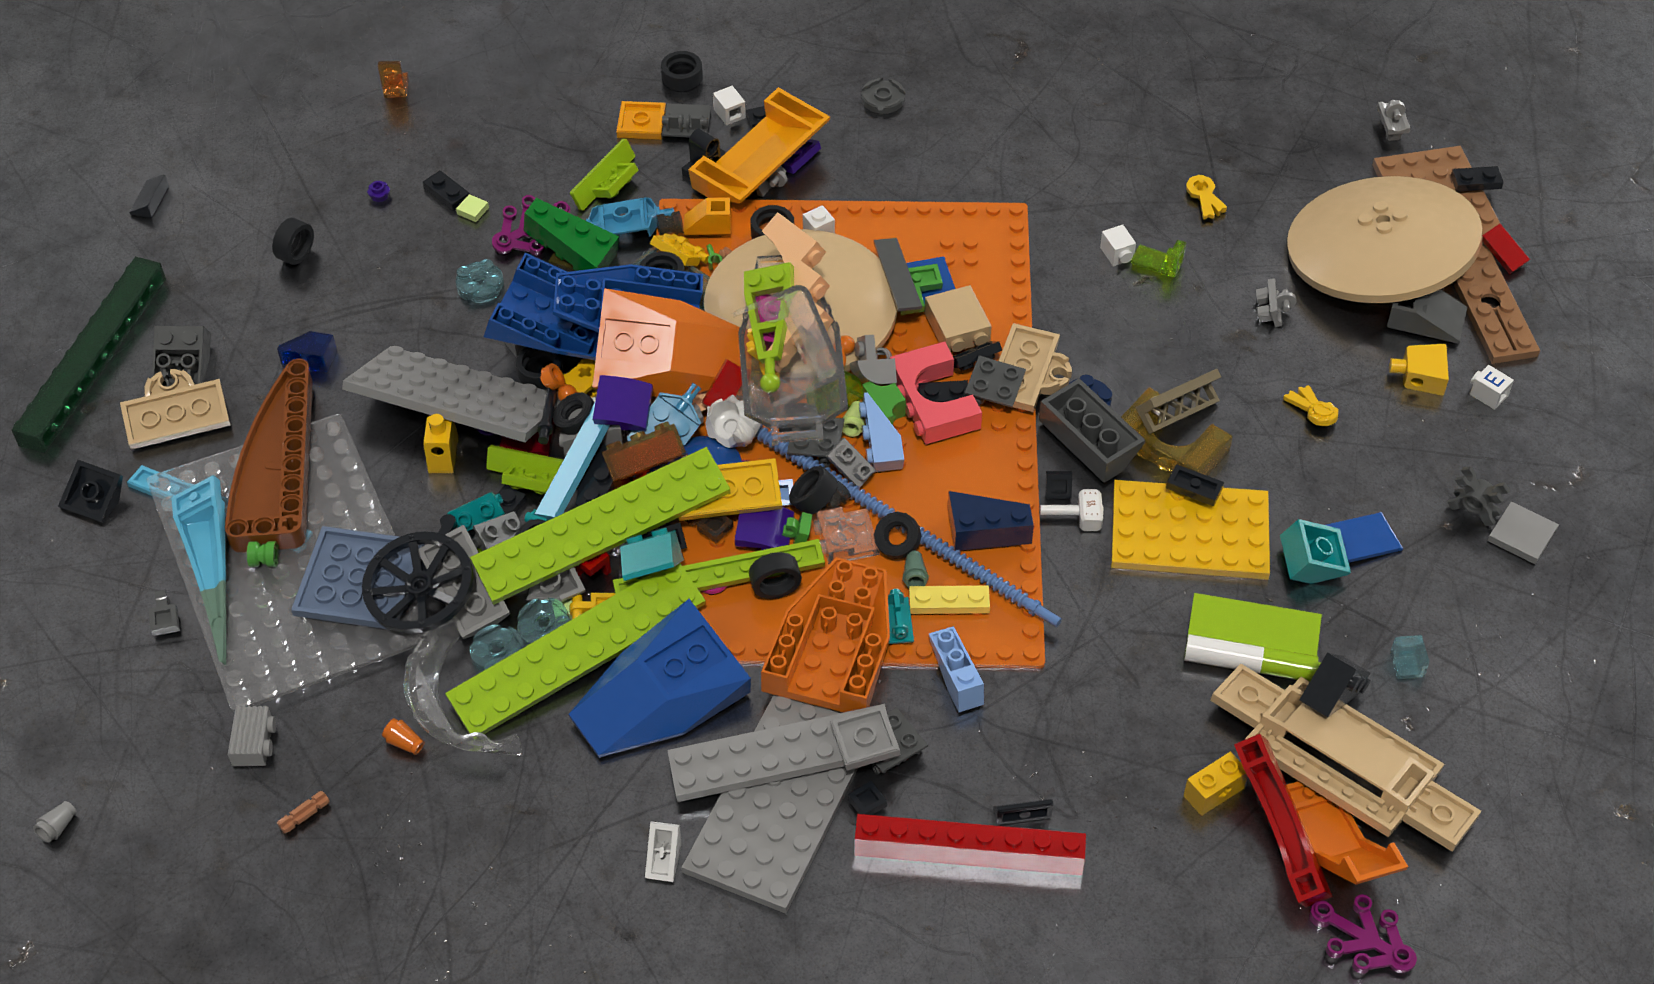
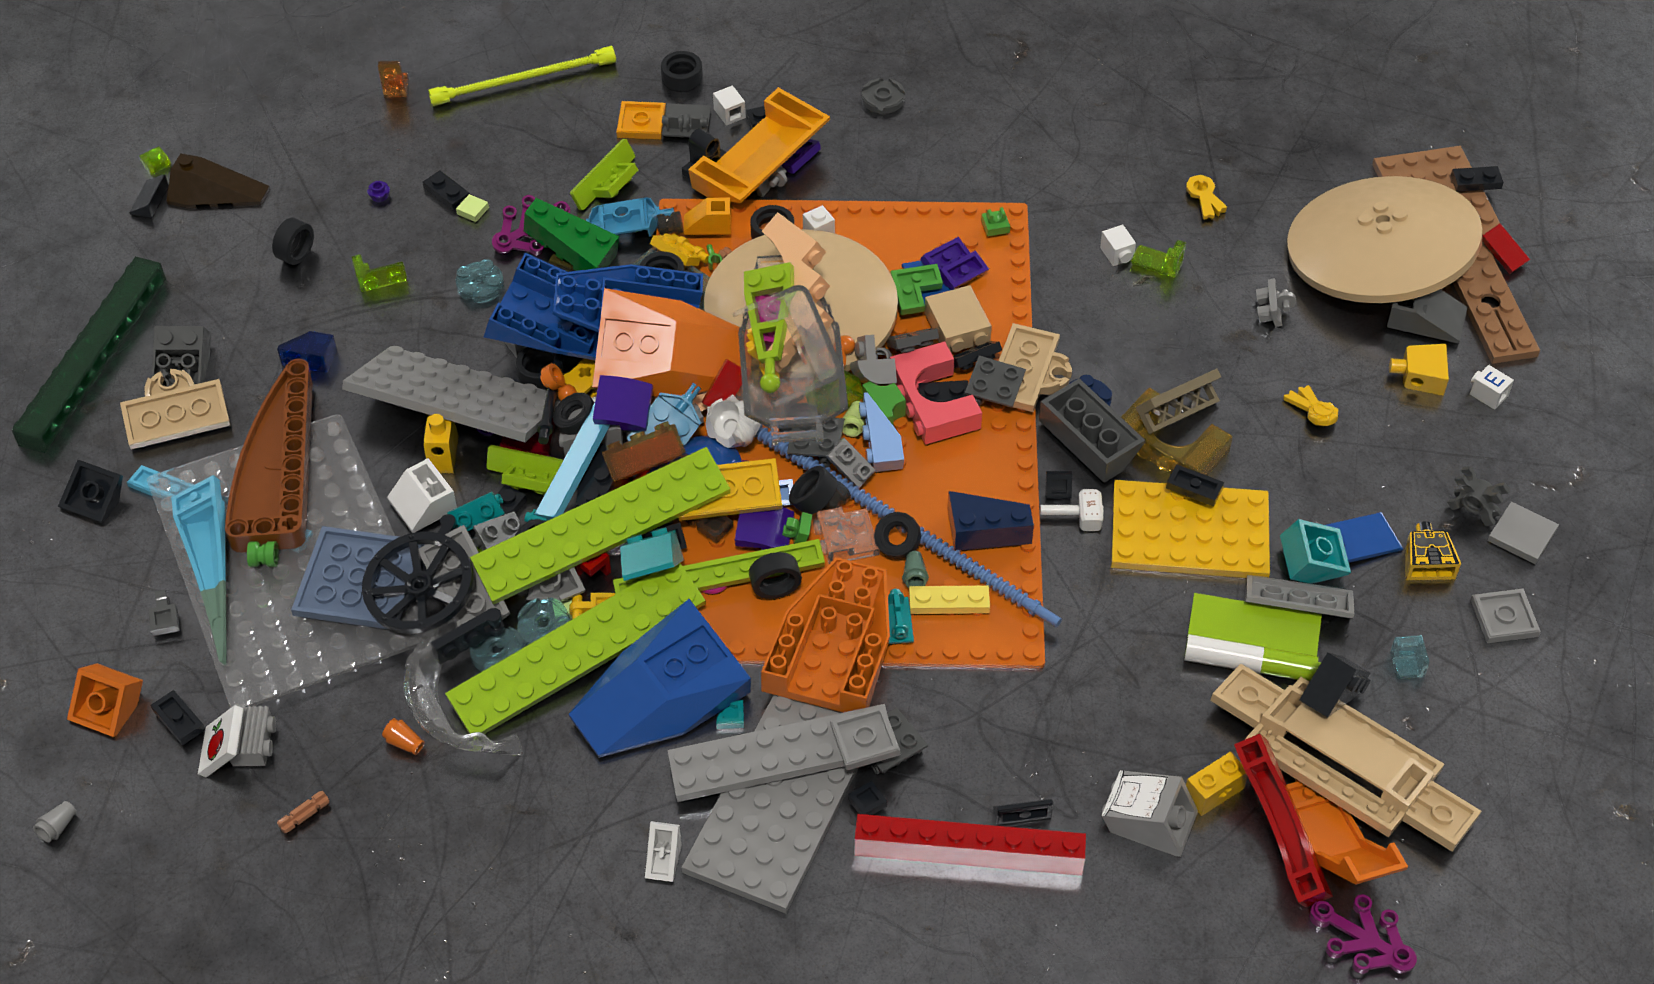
dark grey piece [874,238,922,311] -> none
light blue slope [929,626,984,712] -> none
light grey hips [1377,100,1410,141] -> none
none -> orange slope [67,663,143,737]
none -> clear neon green plate [139,146,171,175]
none -> black plate [150,690,205,745]
none -> dark brown wedge [166,153,270,208]
none -> white tile [198,705,244,777]
none -> clear neon green bracket [351,254,407,292]
none -> white slope [387,458,457,533]
none -> neon yellow hose [428,46,616,107]
none -> black plate [431,608,504,665]
none -> teal tile [716,700,744,729]
none -> dark grey plate [886,328,939,353]
none -> dark purple slope [920,237,989,290]
none -> bright green tile [981,207,1010,237]
none -> light grey slope [1102,770,1198,857]
none -> light grey slope [1244,575,1354,619]
none -> torso [1405,521,1461,580]
none -> light grey tile [1471,589,1541,643]

